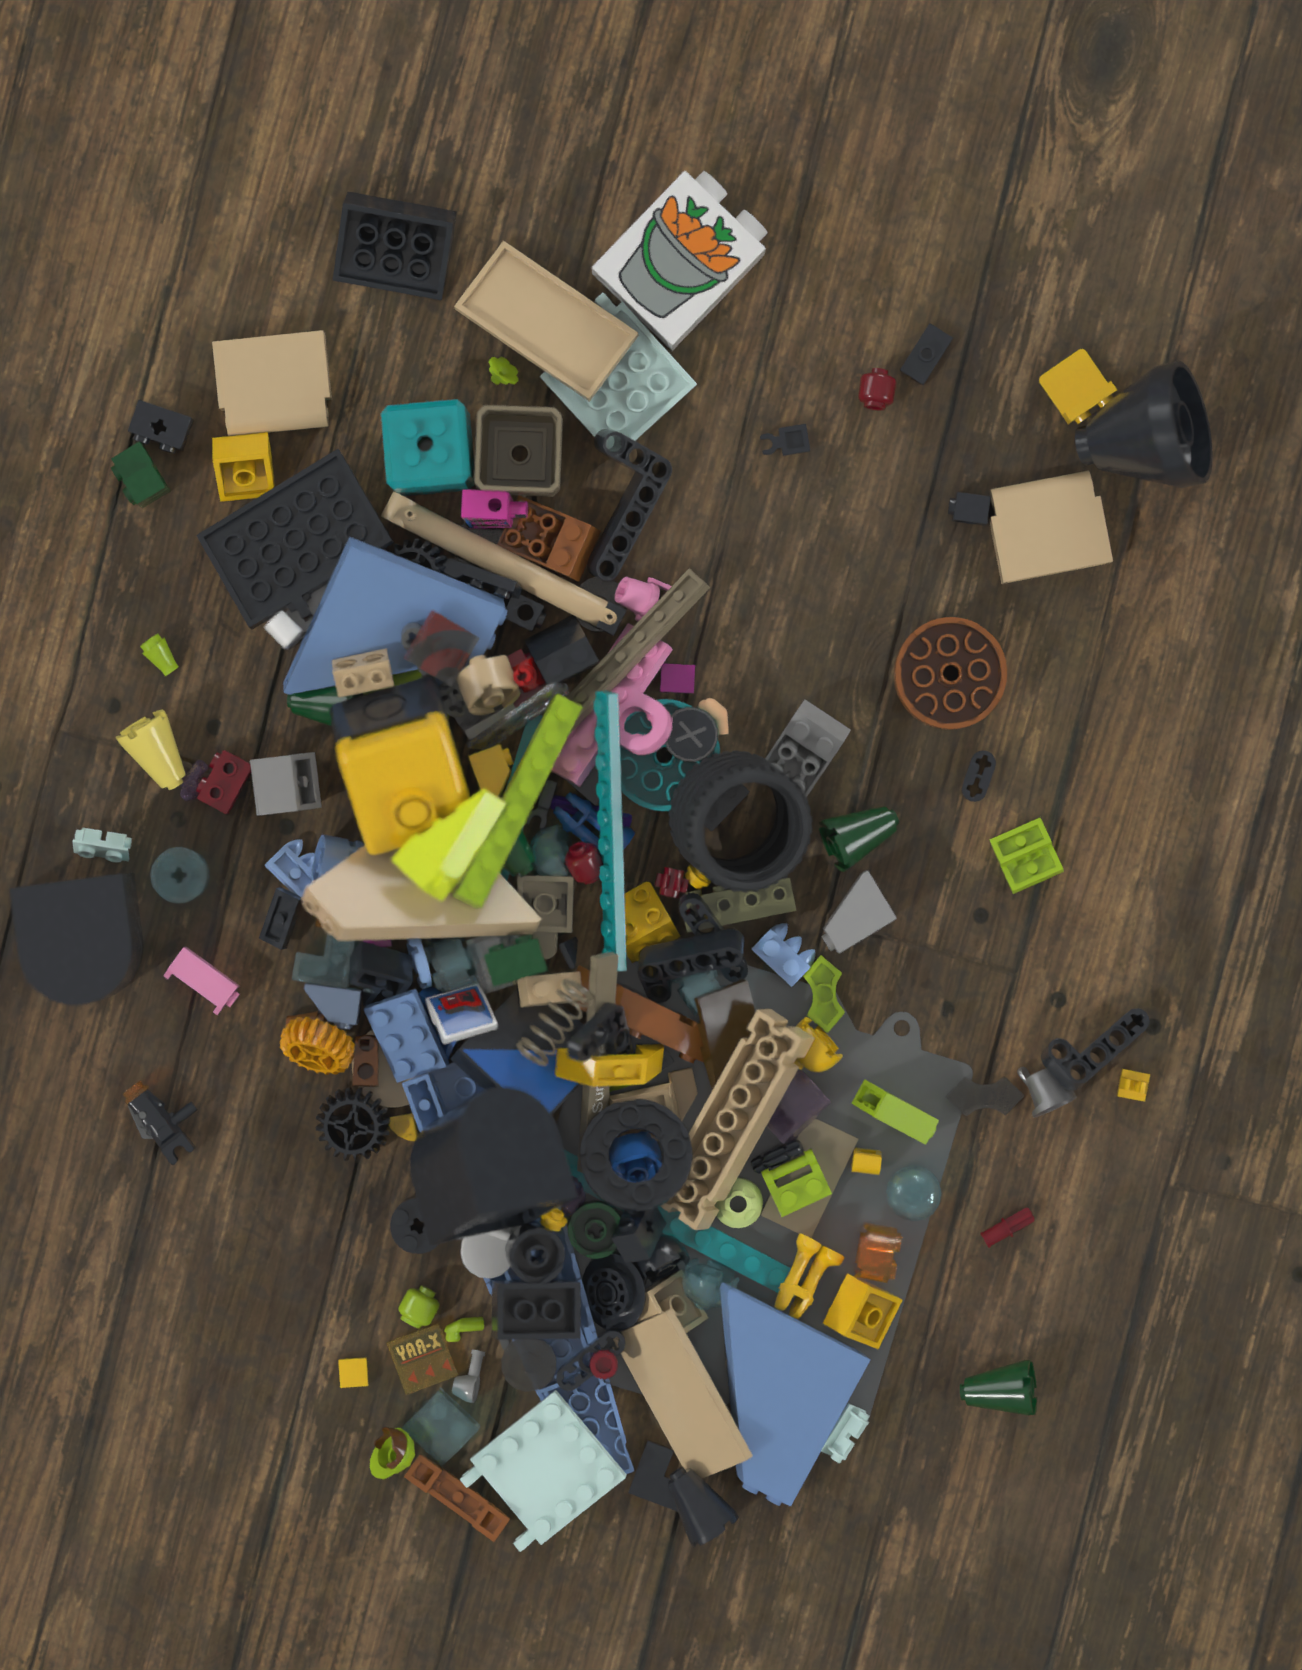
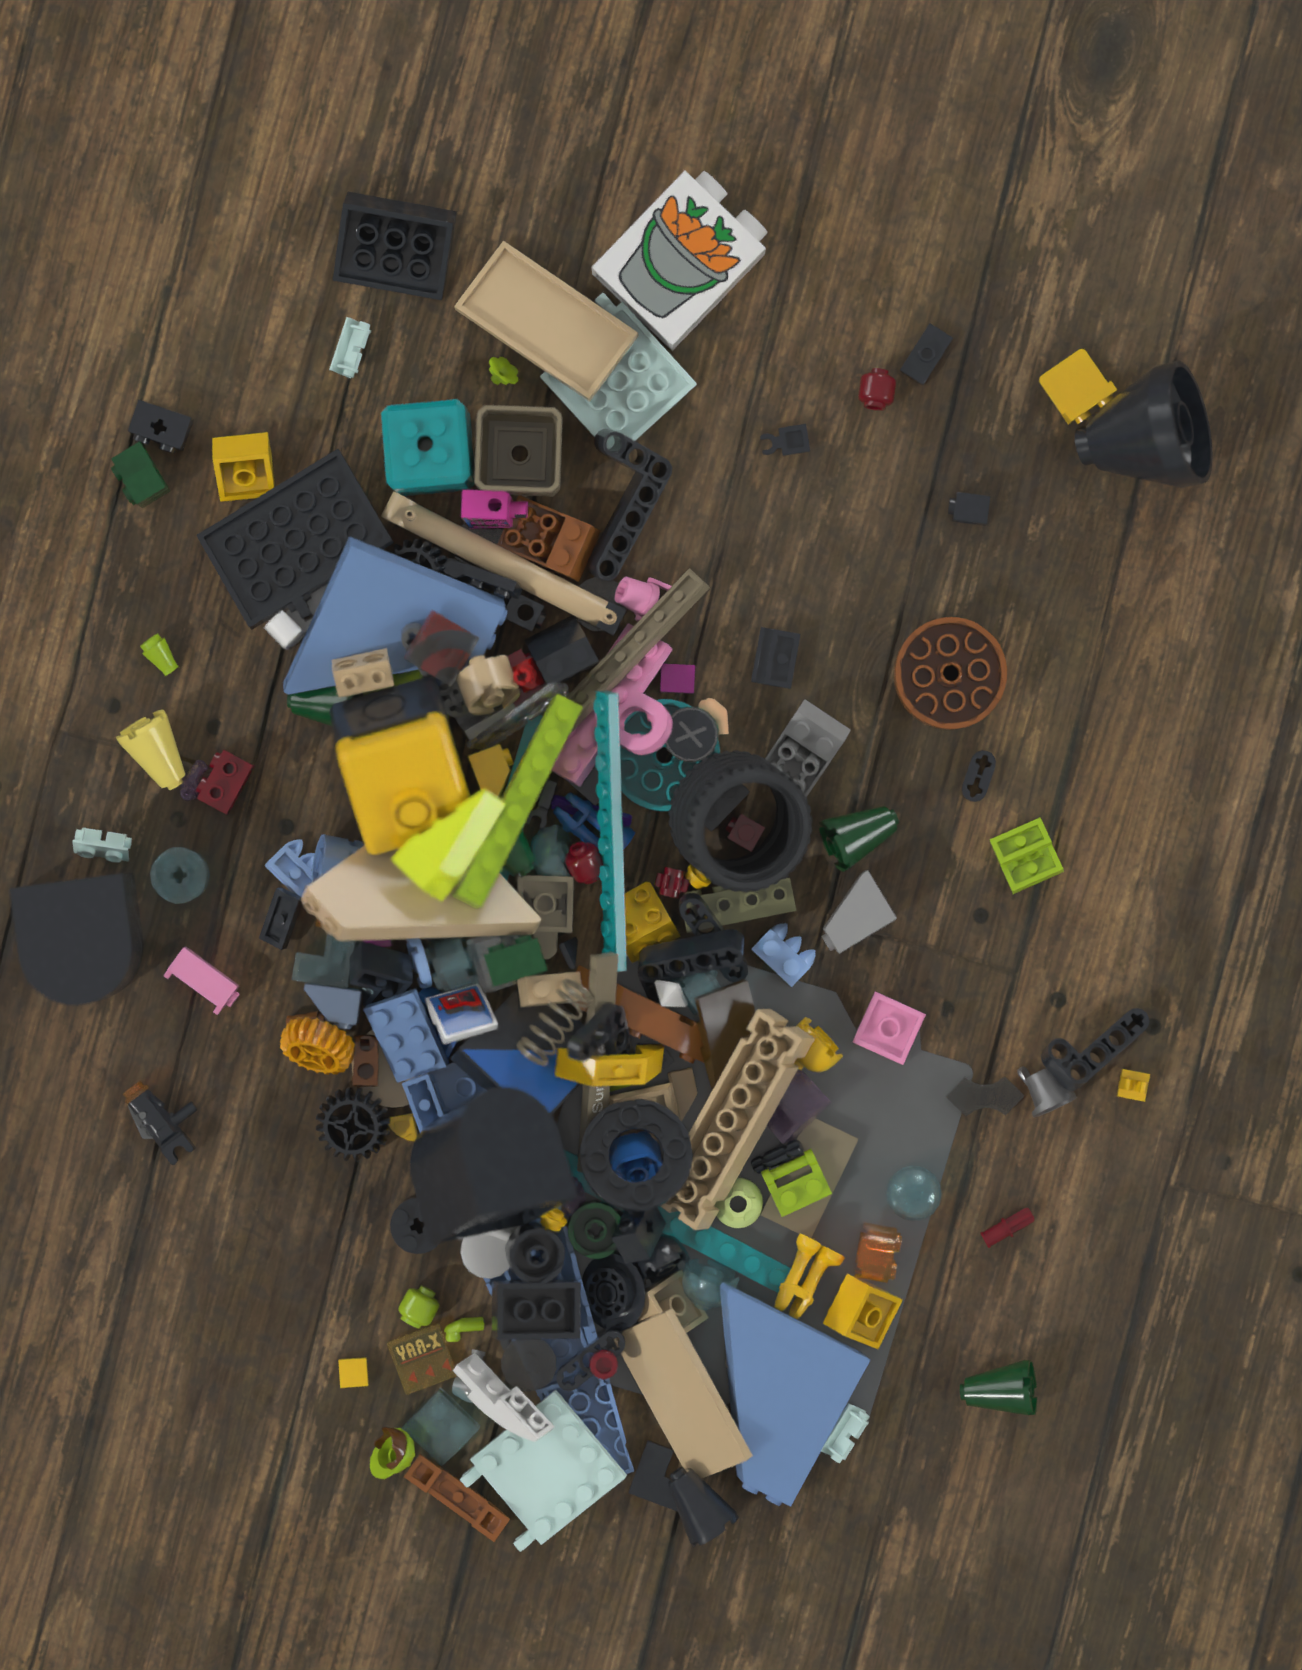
tan piece [212,330,332,436] -> none
light grey slope [250,752,322,815] -> none
lime tile [803,955,845,1033] -> none
yellow brick [851,1148,882,1175] -> none
lime slope [852,1079,939,1145] -> none
tan piece [989,471,1113,584] -> none
none -> light aqua hinge [329,317,371,378]
none -> white slope [453,1353,554,1442]
none -> white slope [655,980,688,1007]
none -> dark red brick [725,814,765,852]
none -> black plate [751,627,801,689]
none -> bright pink plate [852,992,926,1065]

